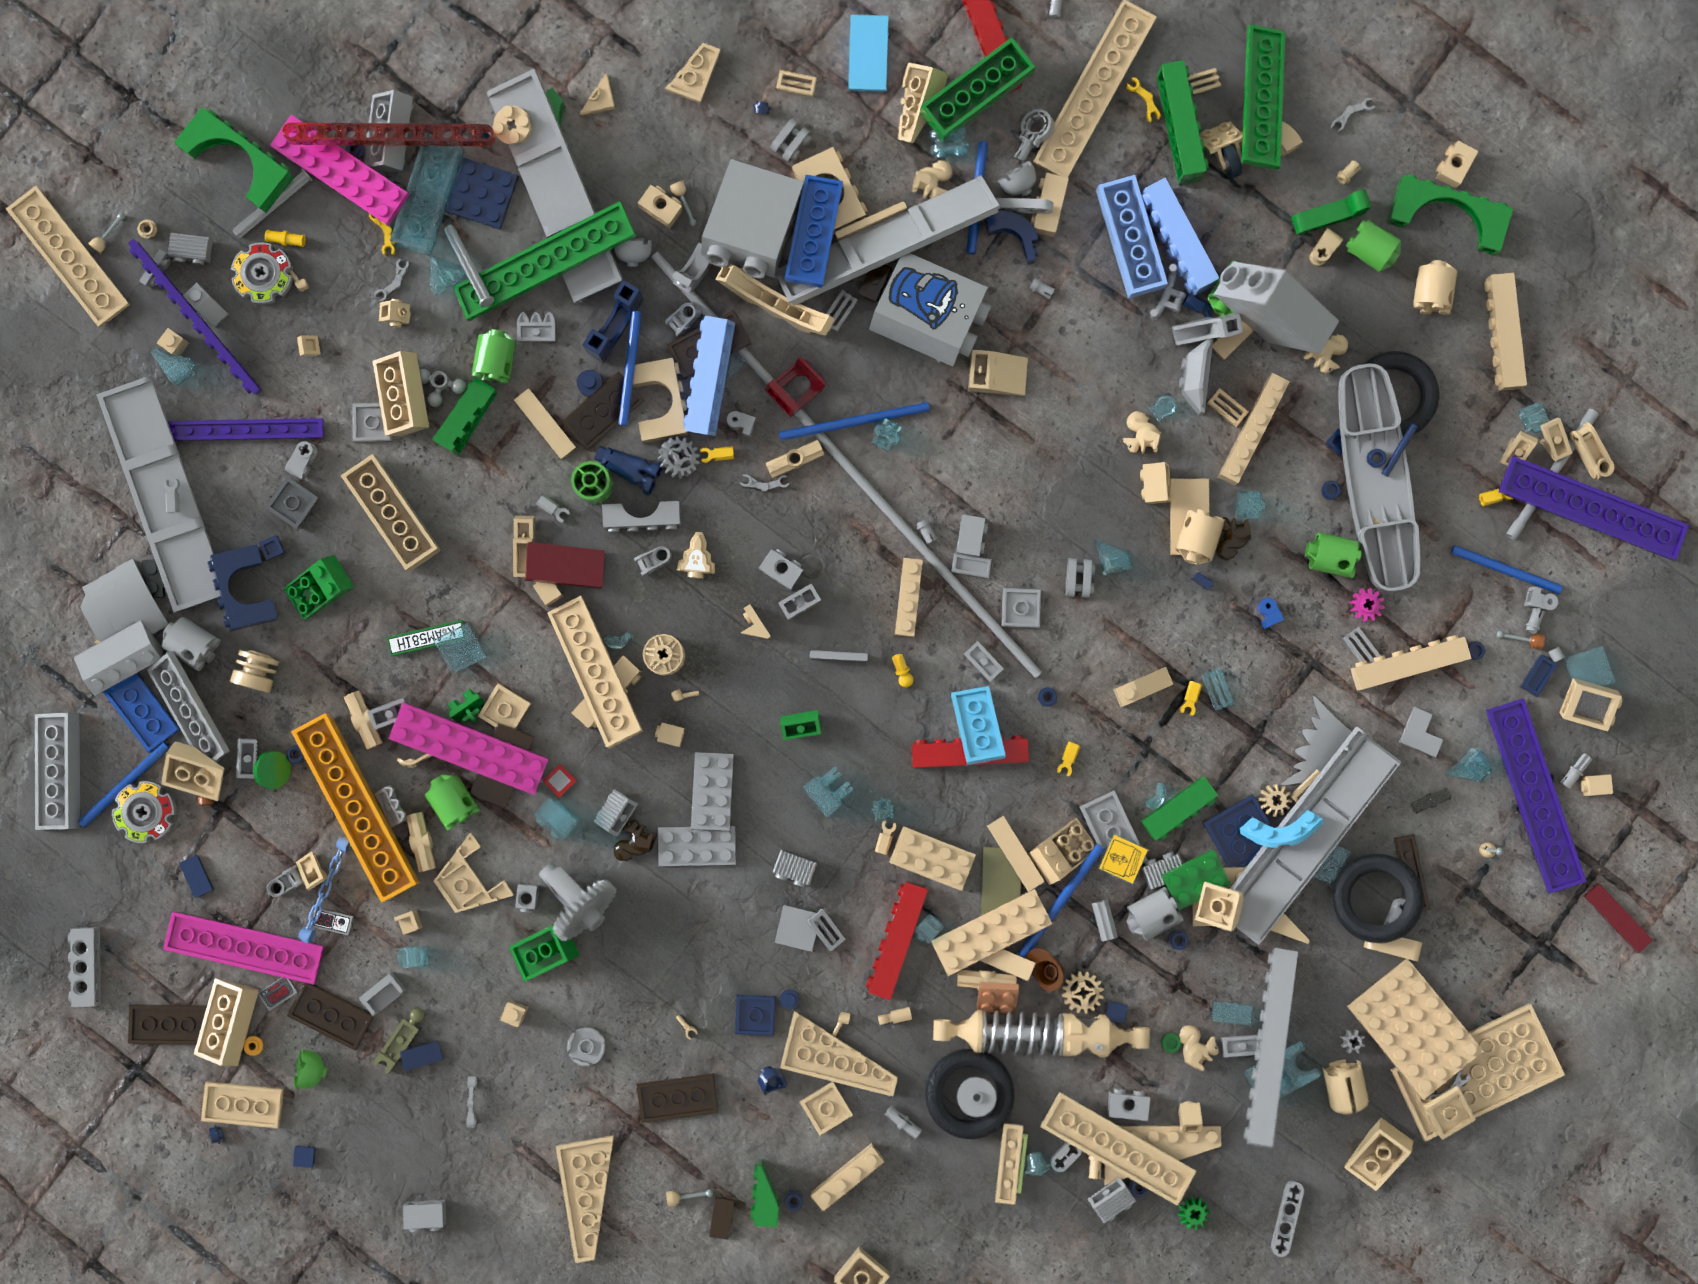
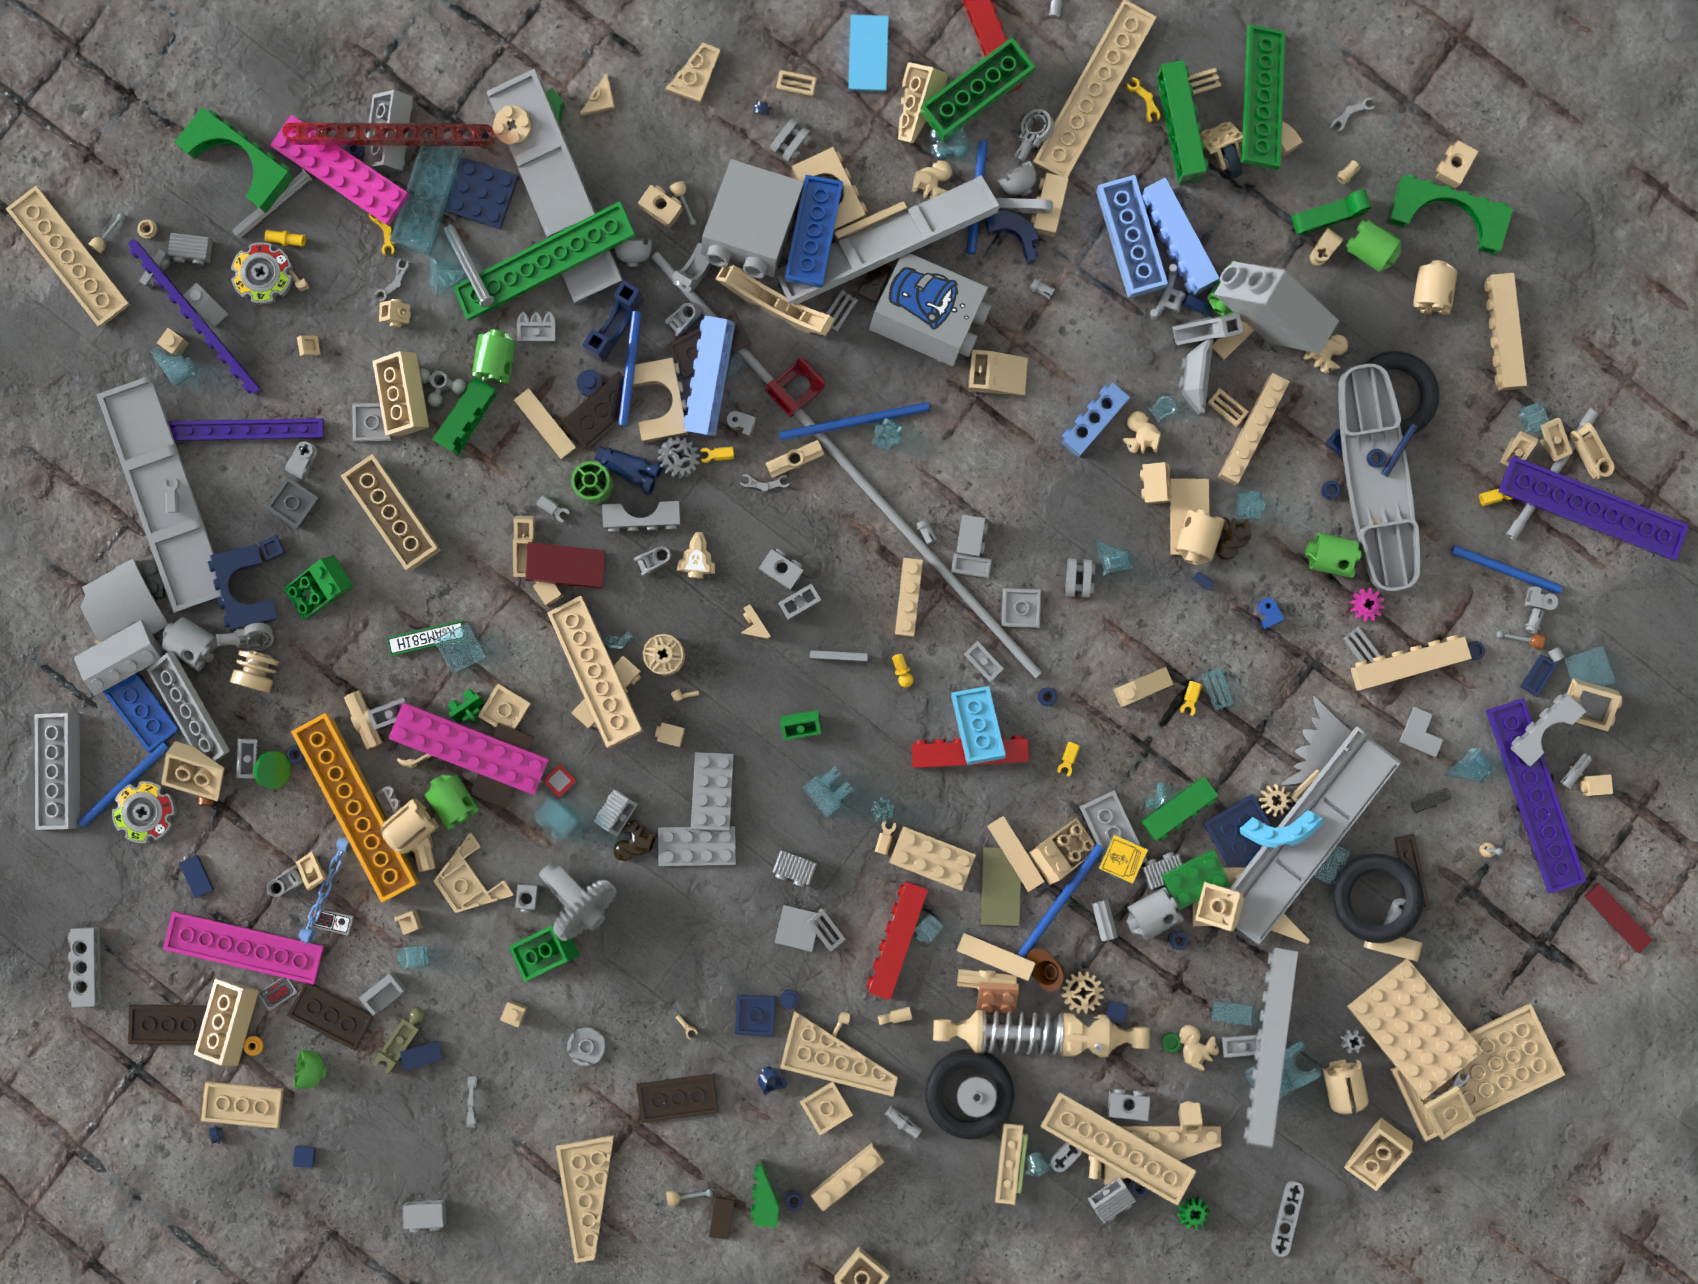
tan plate [931,889,1052,977] -> none
none -> light grey pin [216,623,274,651]
none -> tan cylinder [381,799,439,854]
none -> medium blue brick [1061,382,1130,457]
none -> light grey arch [1510,693,1586,766]

